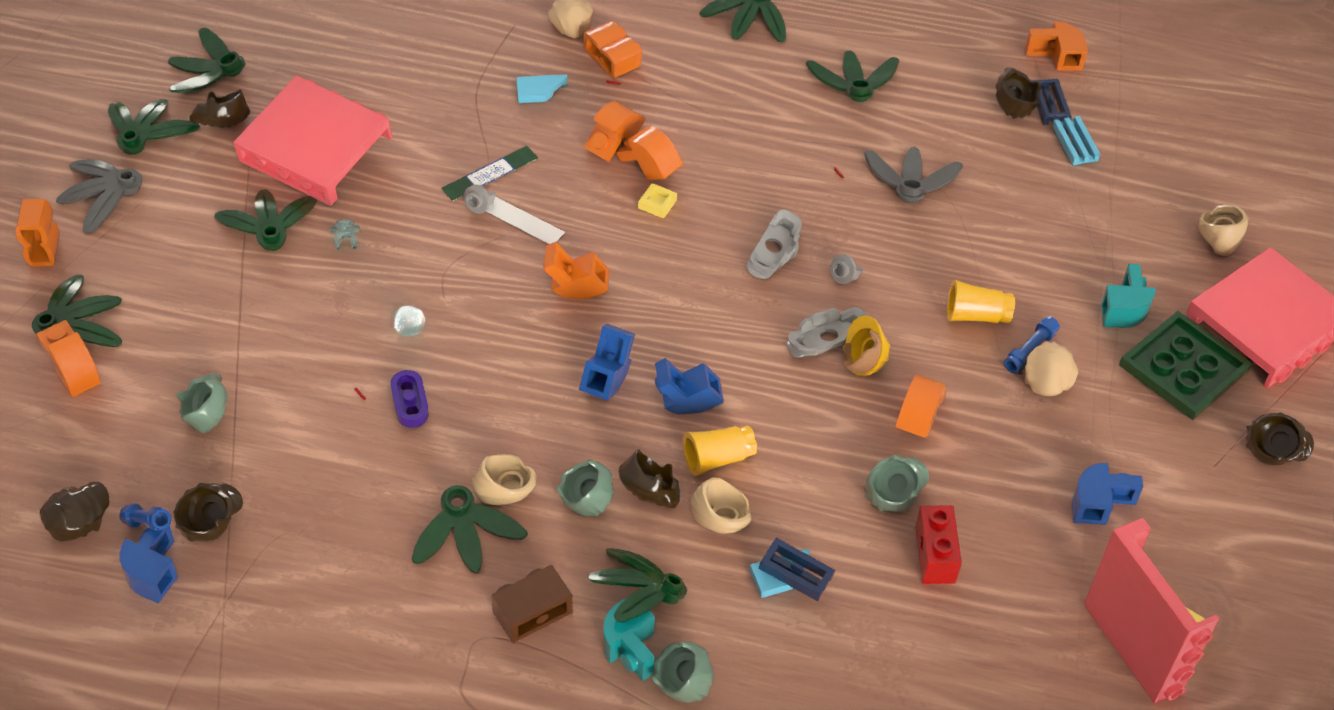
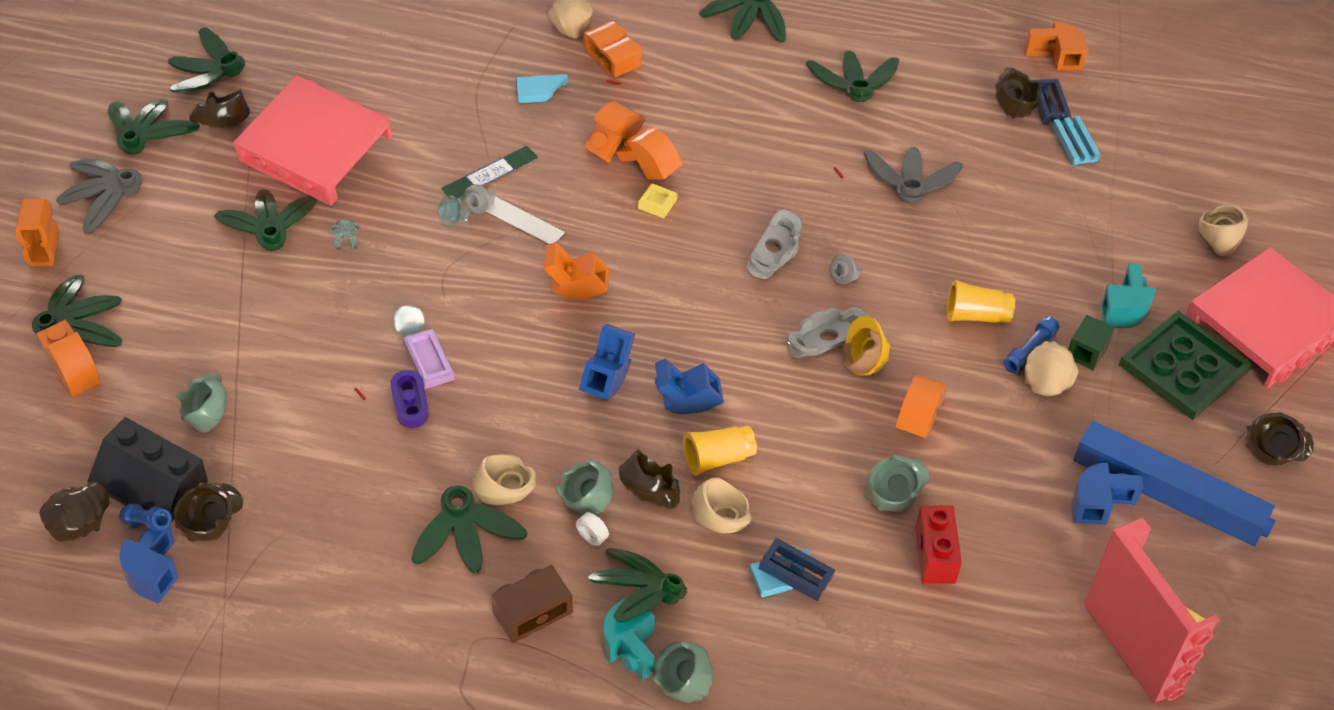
none -> black slope [87,417,208,522]
none -> lavender tile [403,329,454,389]
none -> clear light blue plate [438,196,471,225]
none -> white tile [576,512,609,546]
none -> dark green brick [1068,315,1115,371]
none -> blue brick [1073,420,1276,547]

